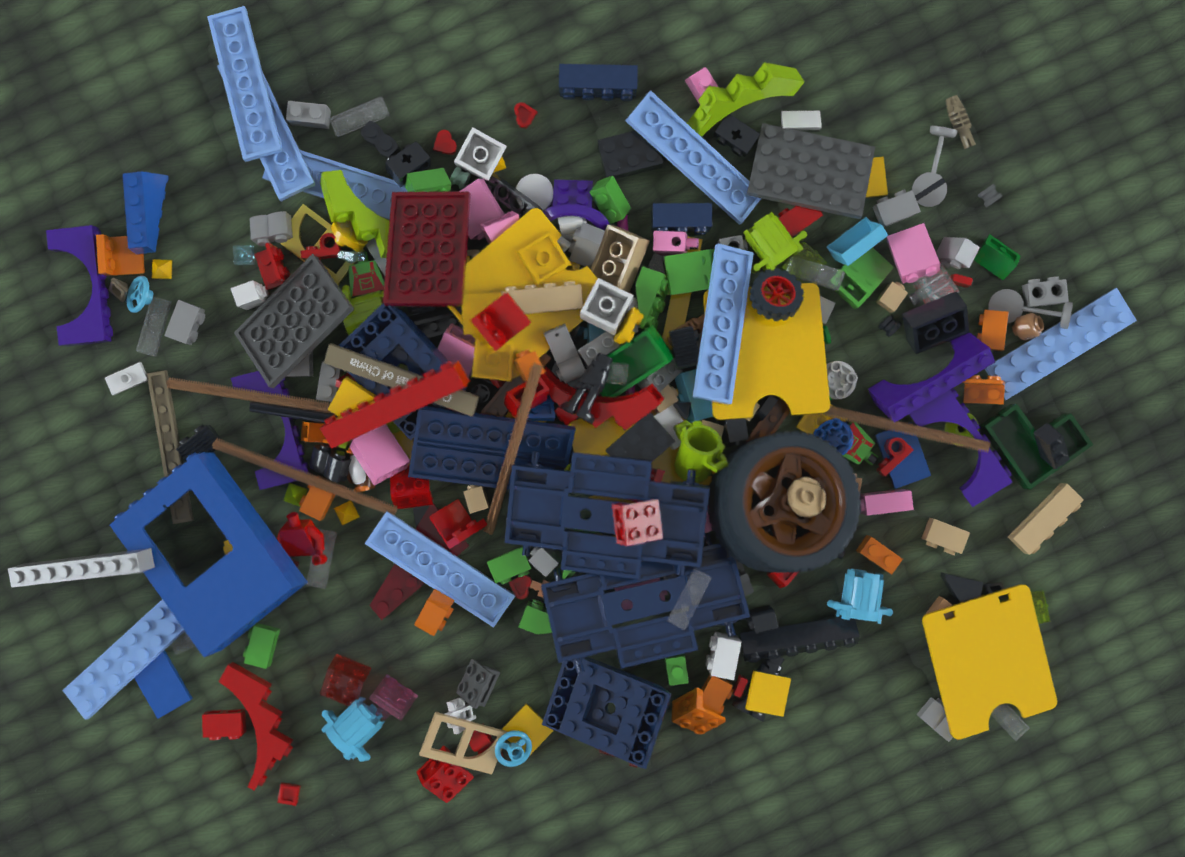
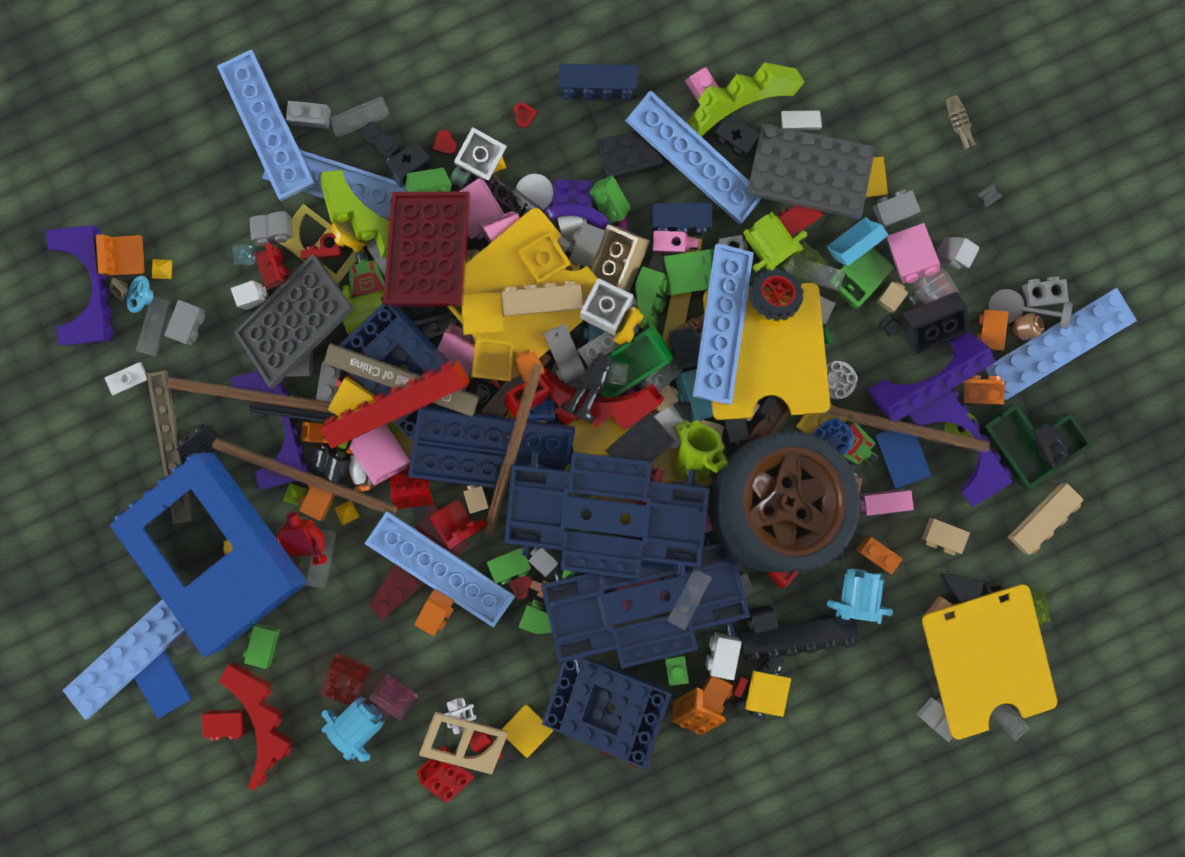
light grey brick [8,548,155,587] -> none
blue wedge [123,172,169,255] -> none
light blue plate [207,6,283,162] -> none
red tile [277,782,301,806] -> none
clear light blue tile [338,251,366,264] -> none
dark grey bracket [456,659,501,709] -> none
red bracket [470,292,531,352] -> none
medium azure piece [495,730,532,767] -> none
bracket [612,499,663,546] -> none
tan tile [787,477,826,517] -> none
red plate [876,437,913,476] -> none
light grey piece [912,126,957,207] -> none
red tile [948,273,973,288] -> none
green panel [974,234,1021,280] -> none

